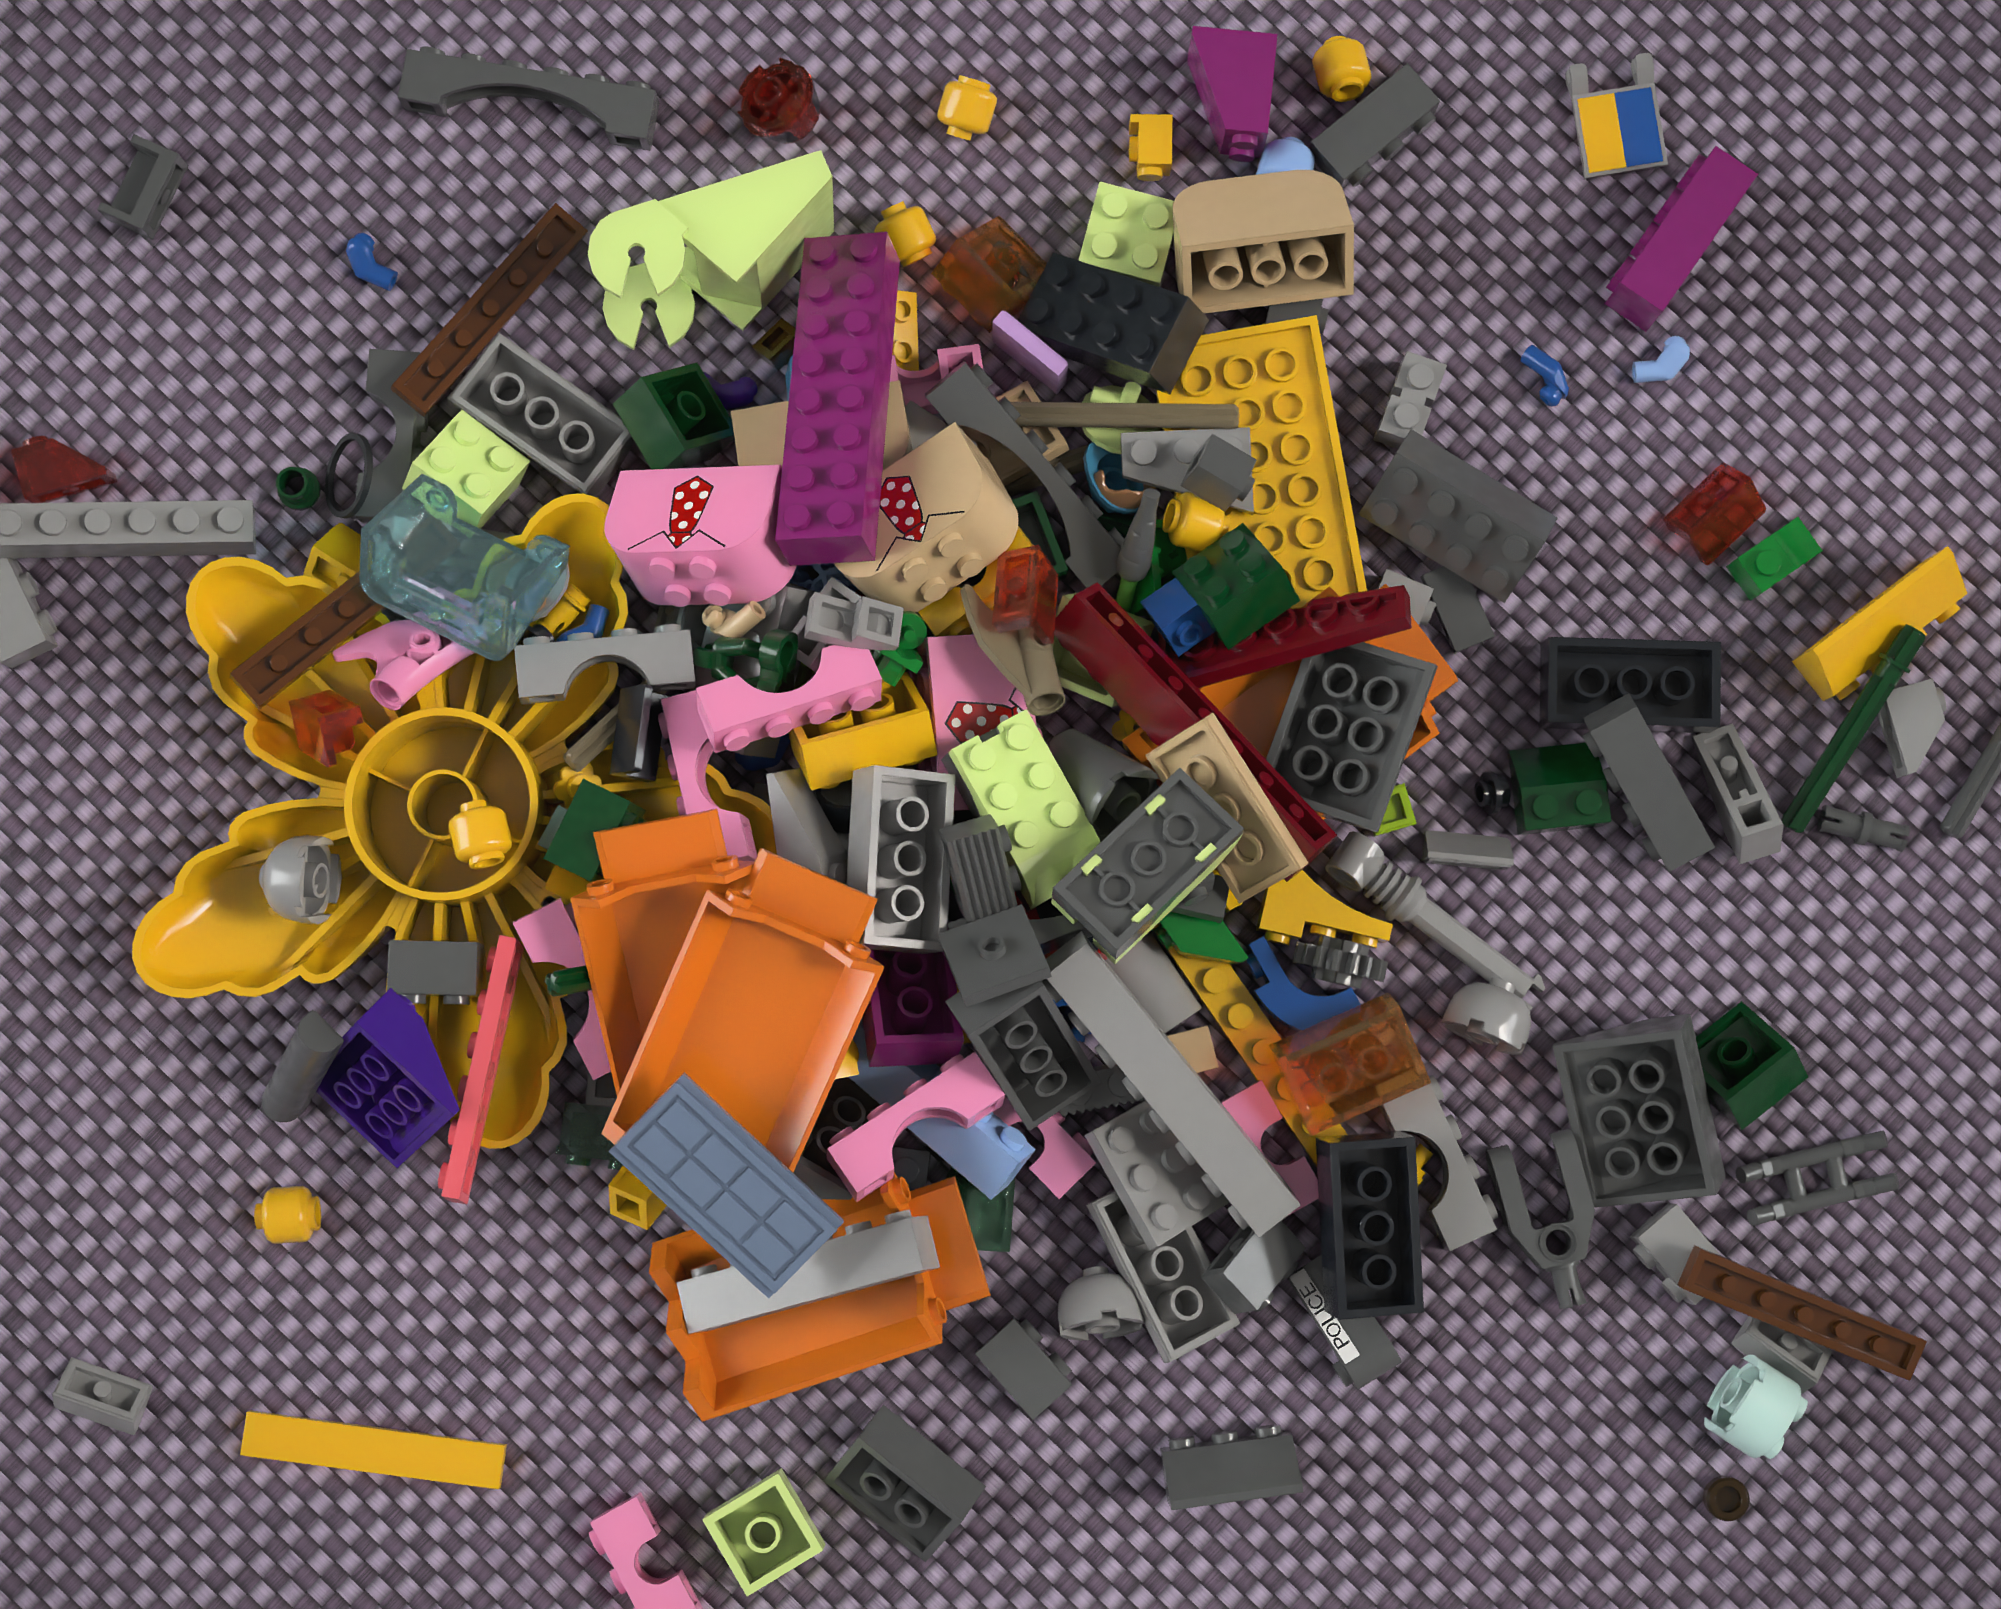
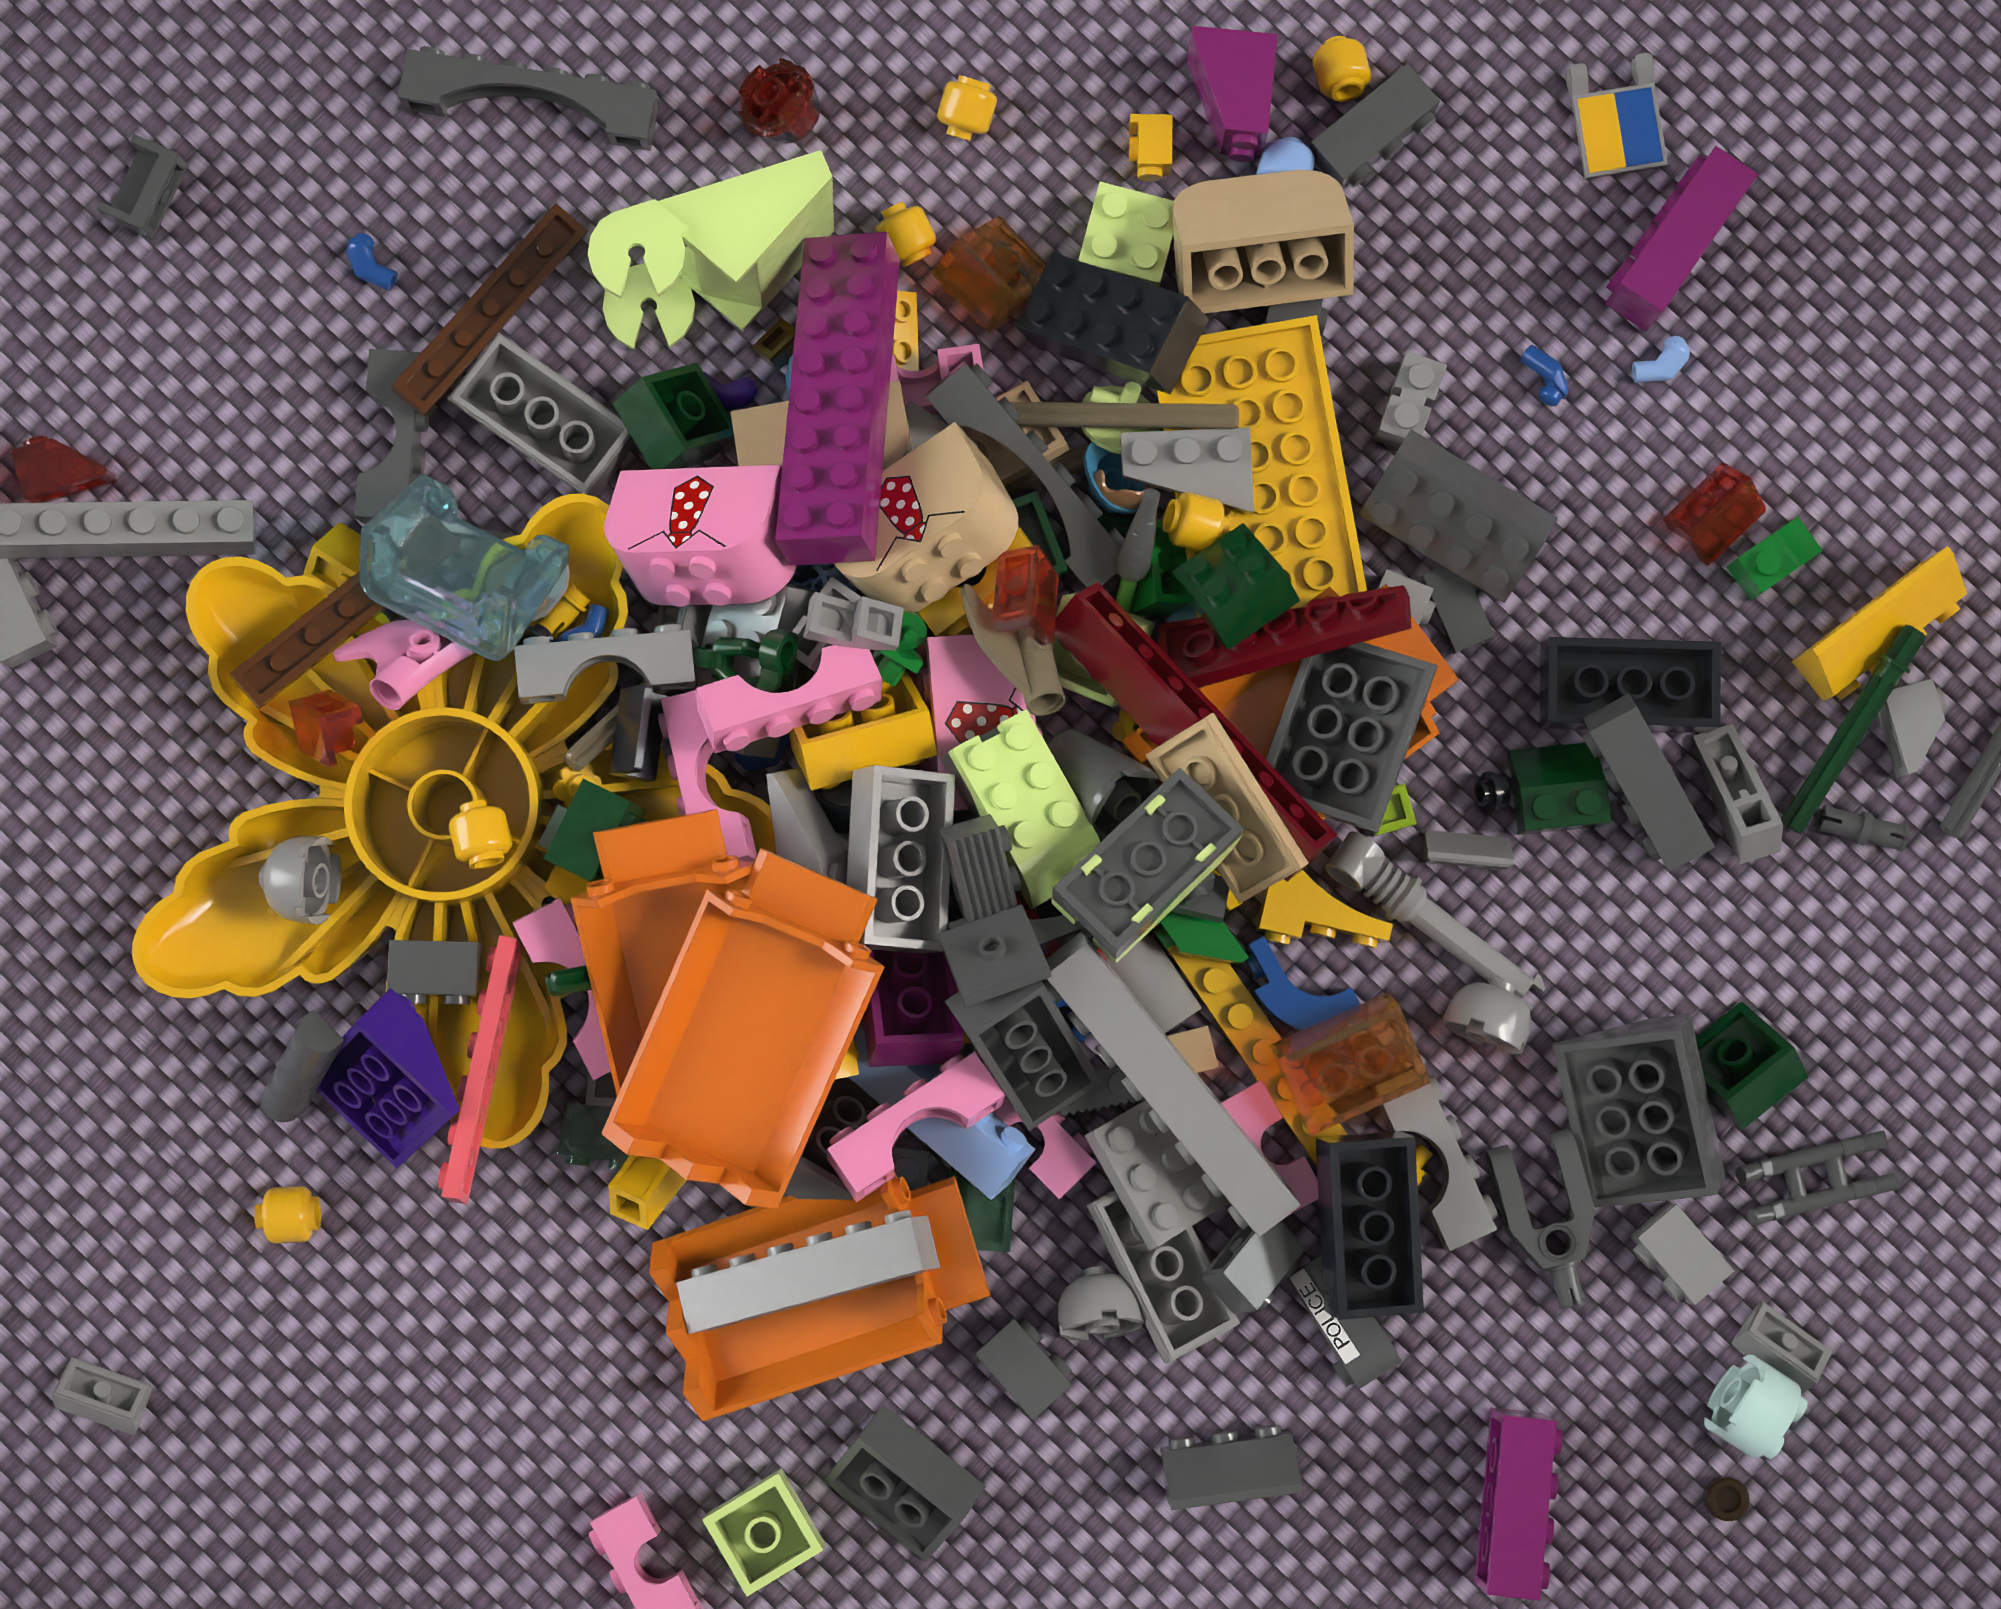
yellow tile [240,1410,507,1489] -> none
dark green piece [276,467,321,511] -> none
black piece [325,433,373,519] -> none
yellowish green brick [402,410,530,540] -> none
sand blue piece [609,1072,844,1299] -> none
tan arm [702,601,766,638] -> none
lavender tile [992,311,1068,394] -> none
blue brick [1140,578,1214,657] -> none
dark grey brick [1180,434,1257,512] -> none
dark grey gear [1292,935,1388,989] -> none
reddish brown plate [1677,1245,1927,1381] -> none
none -> magenta brick [1474,1407,1563,1601]

